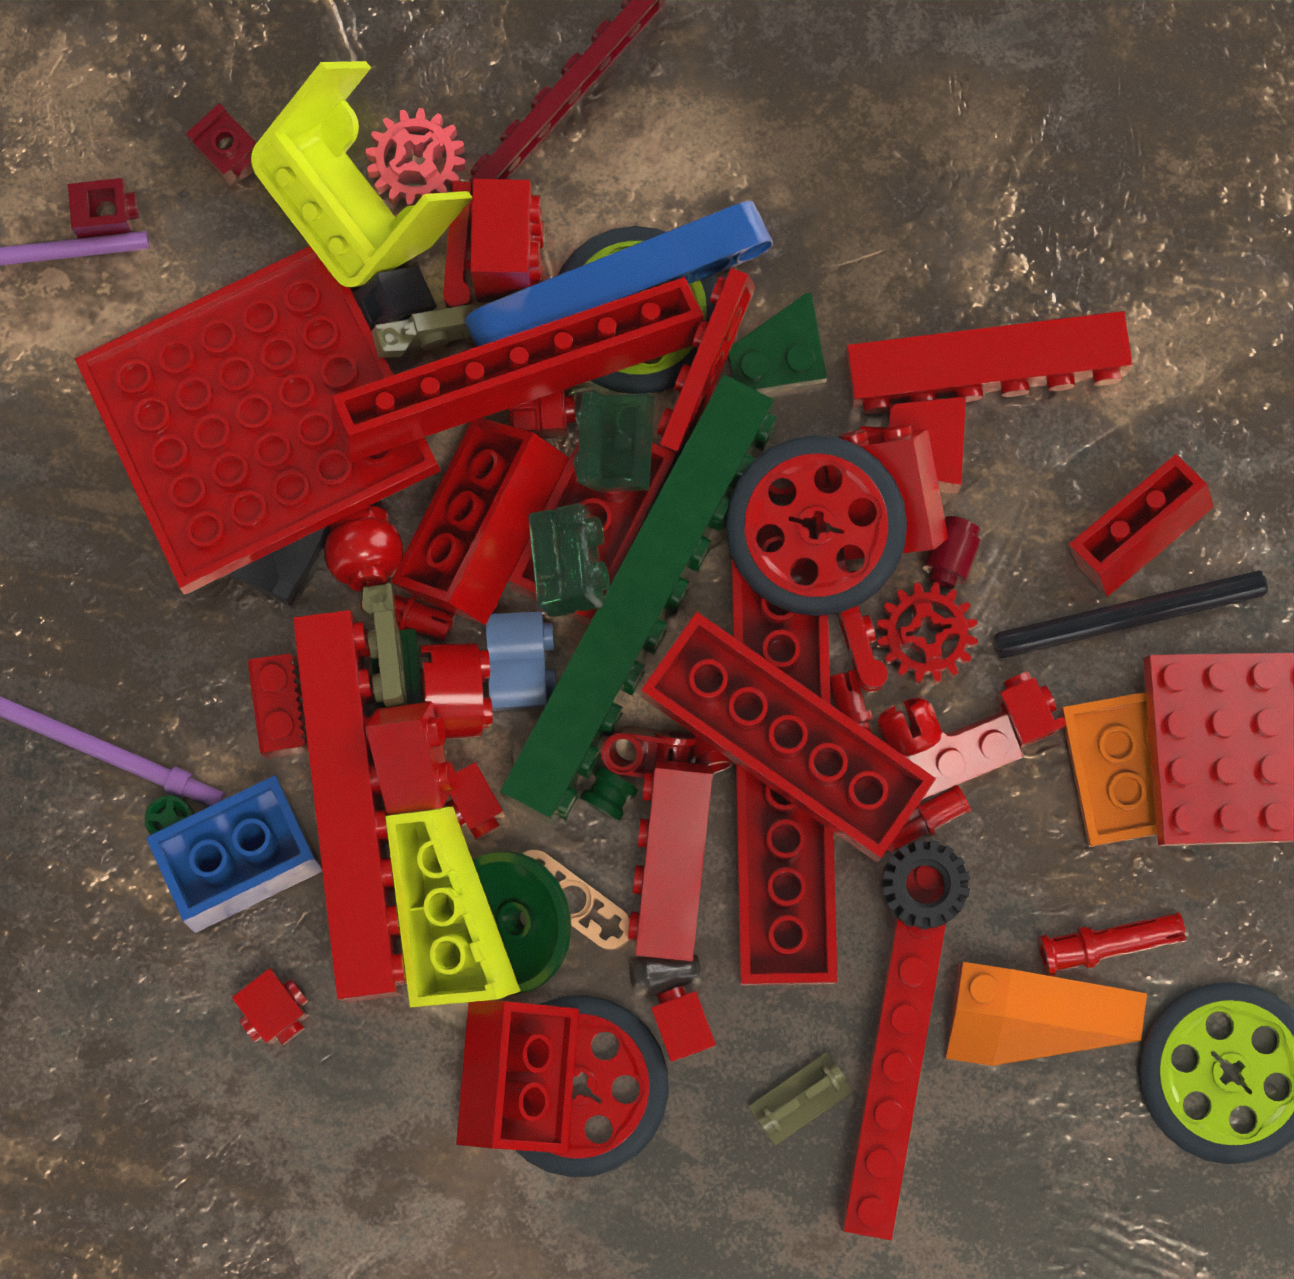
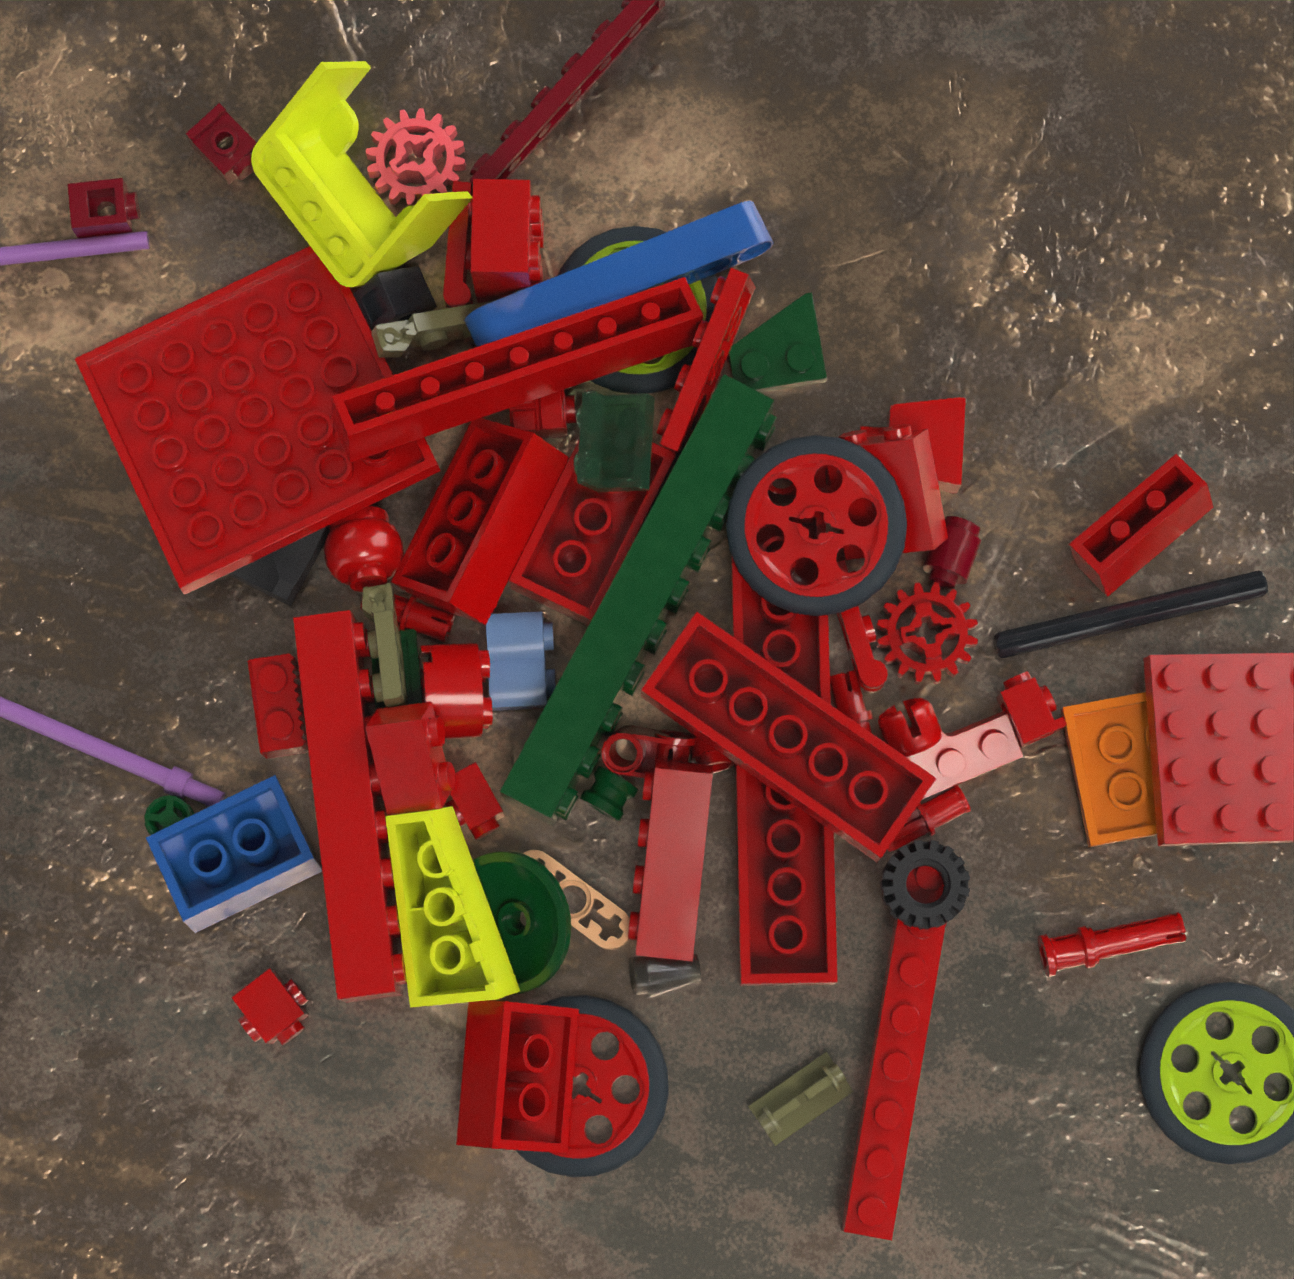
clear green brick [528,503,610,617] -> none
red brick [651,986,716,1063] -> none
red brick [845,311,1133,414] -> none
orange wedge [945,962,1147,1066] -> none

